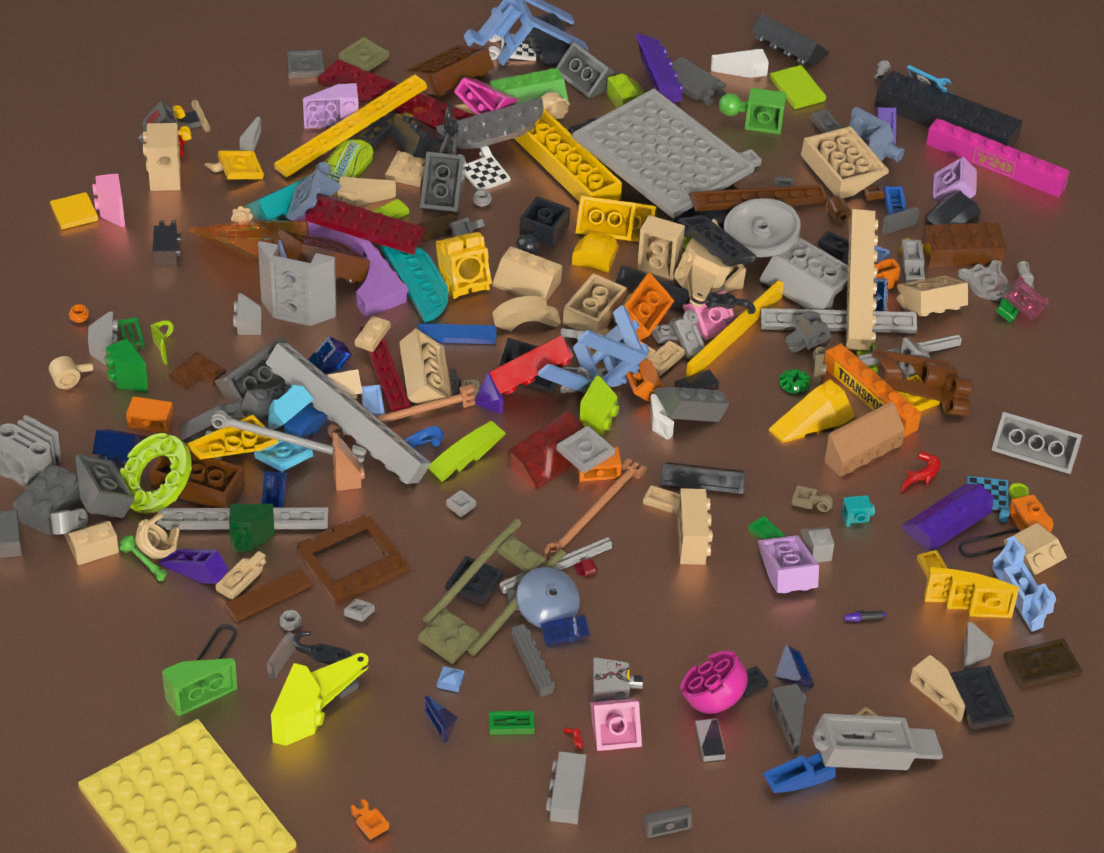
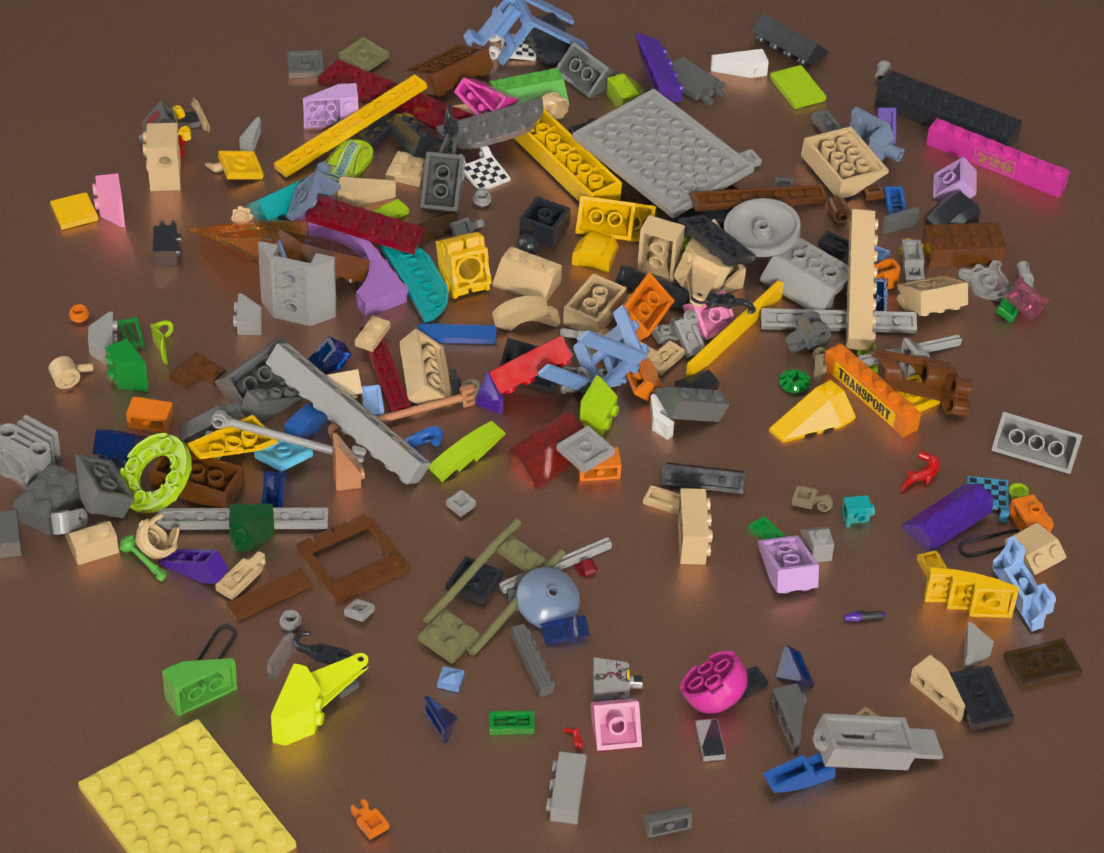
medium azure slope [268,385,314,430] -> none
nougat hinge [544,458,647,560] -> none
bright green brick [719,88,787,134] -> none
medium nougat slope [824,401,905,477] -> none
dark azure flag [907,65,954,94] -> none

